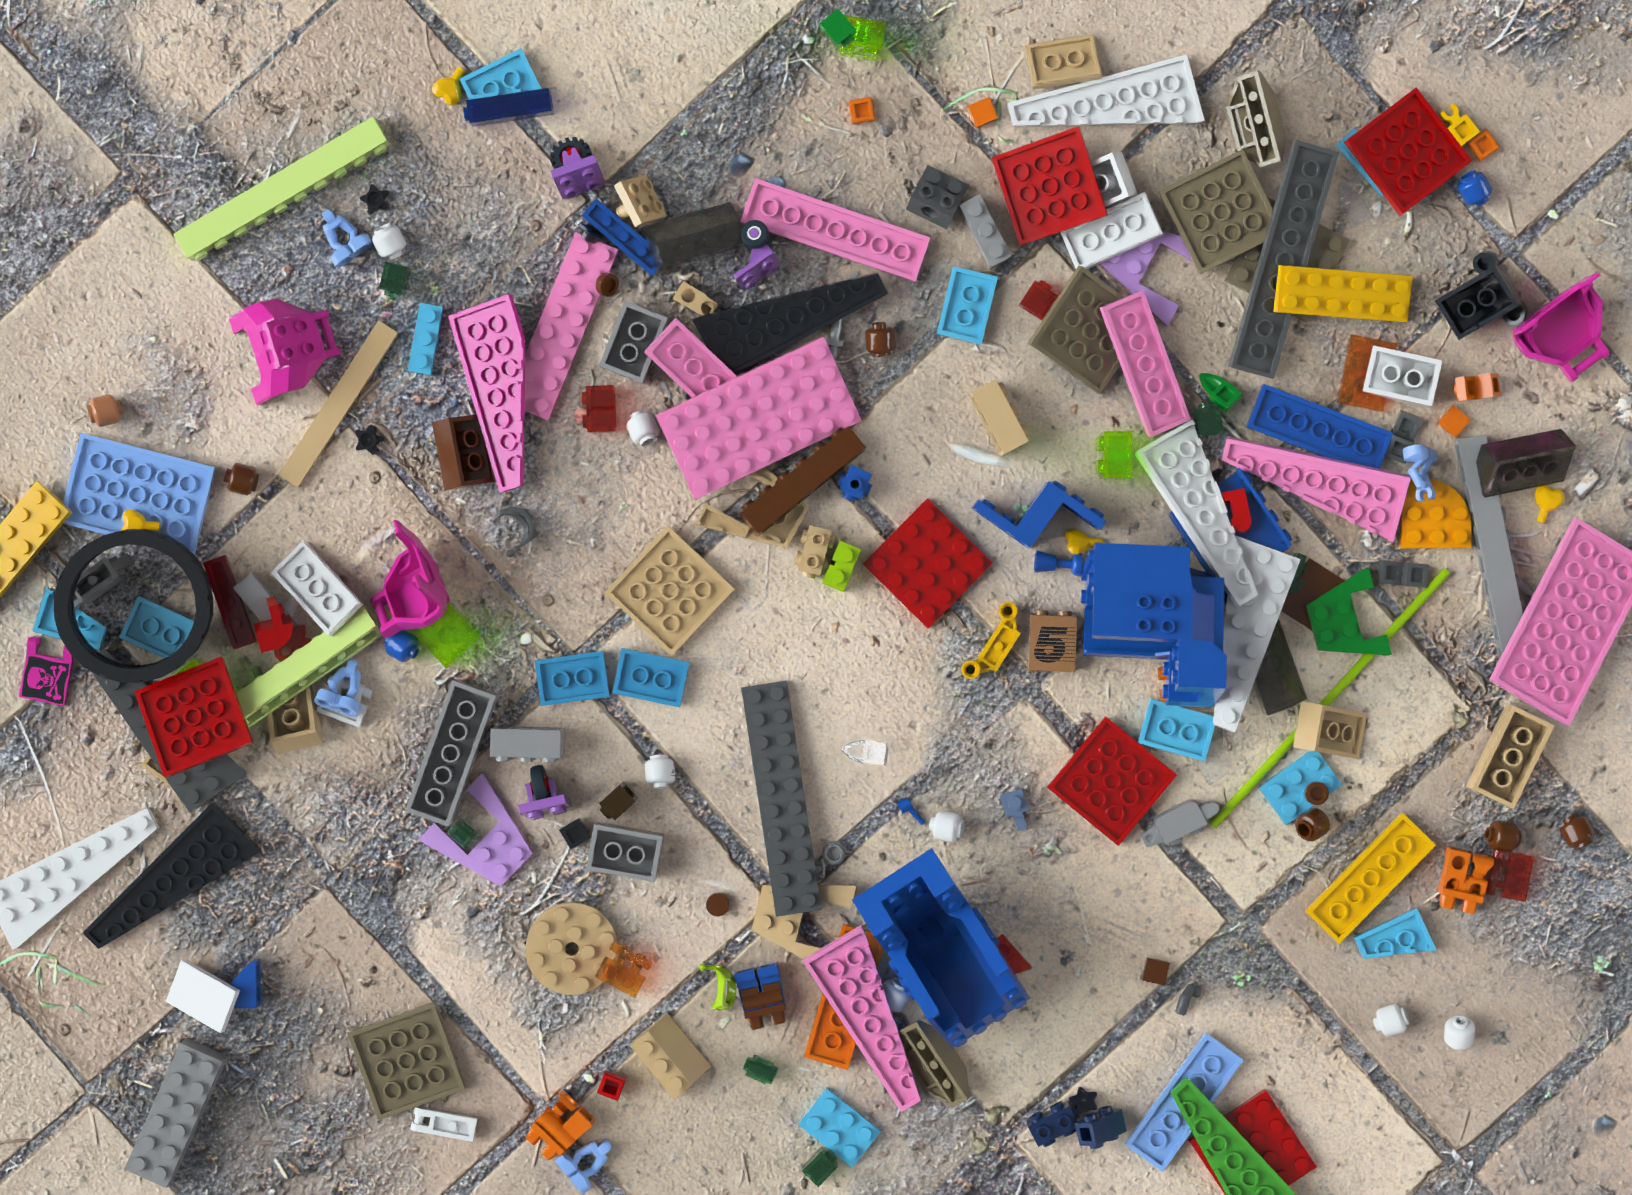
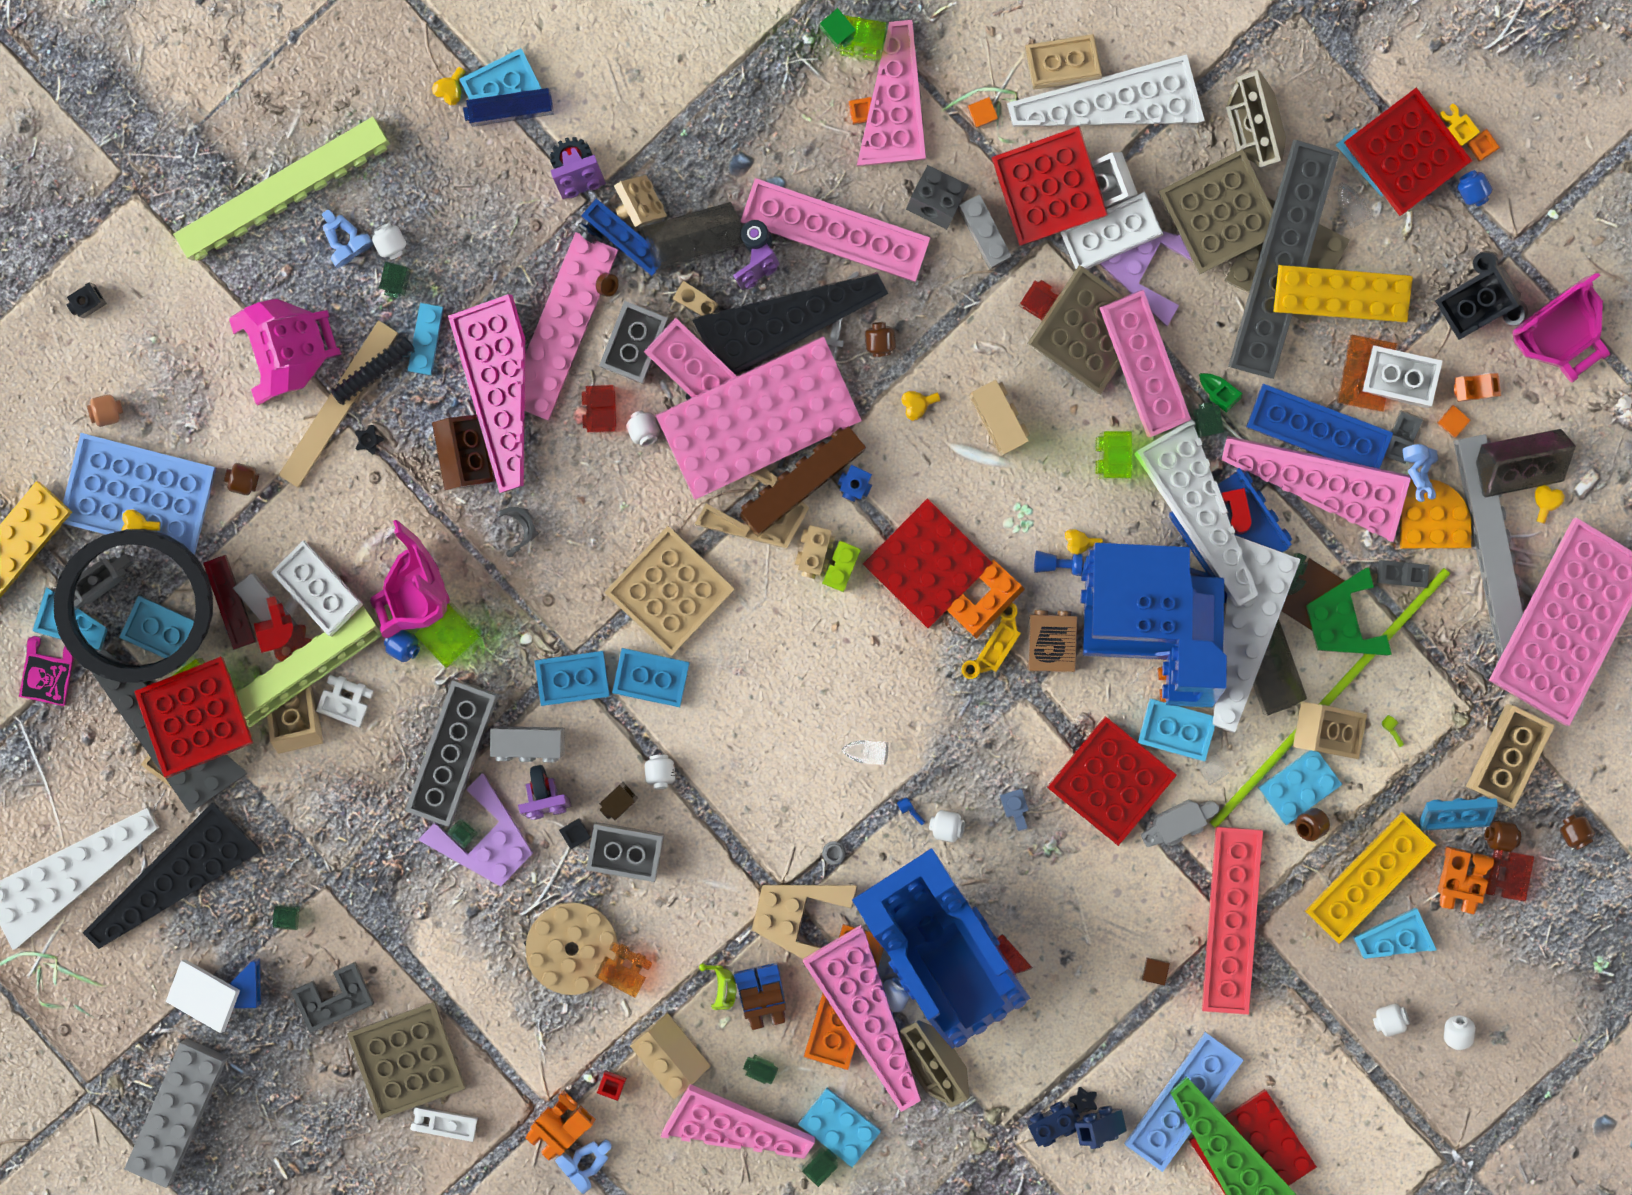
light blue piece [314,659,361,717] -> none
black plate [360,184,389,214] -> none
reddish brown tile [706,893,729,917] -> none
dark grey plate [741,680,822,917] -> none
medium azure plate [936,266,998,345] -> none
blue bracket [971,480,1106,548] -> none
dark grey arm [1175,983,1202,1016] -> none
reddish brown tile [1304,781,1329,805] -> none
none -> black brick [66,282,107,318]
none -> clear green brick [272,905,300,930]
none -> dark grey plate [291,962,374,1033]
none -> black piece [331,335,415,405]
none -> bright pink wing [661,1084,815,1159]
none -> bright pink wing [857,20,926,167]
none -> yellow rock [901,391,940,421]
none -> orange plate [947,559,1025,639]
none -> coral plate [1202,826,1263,1015]
none -> lime hand [1382,715,1404,747]
none -> dark azure plate [1419,797,1498,831]

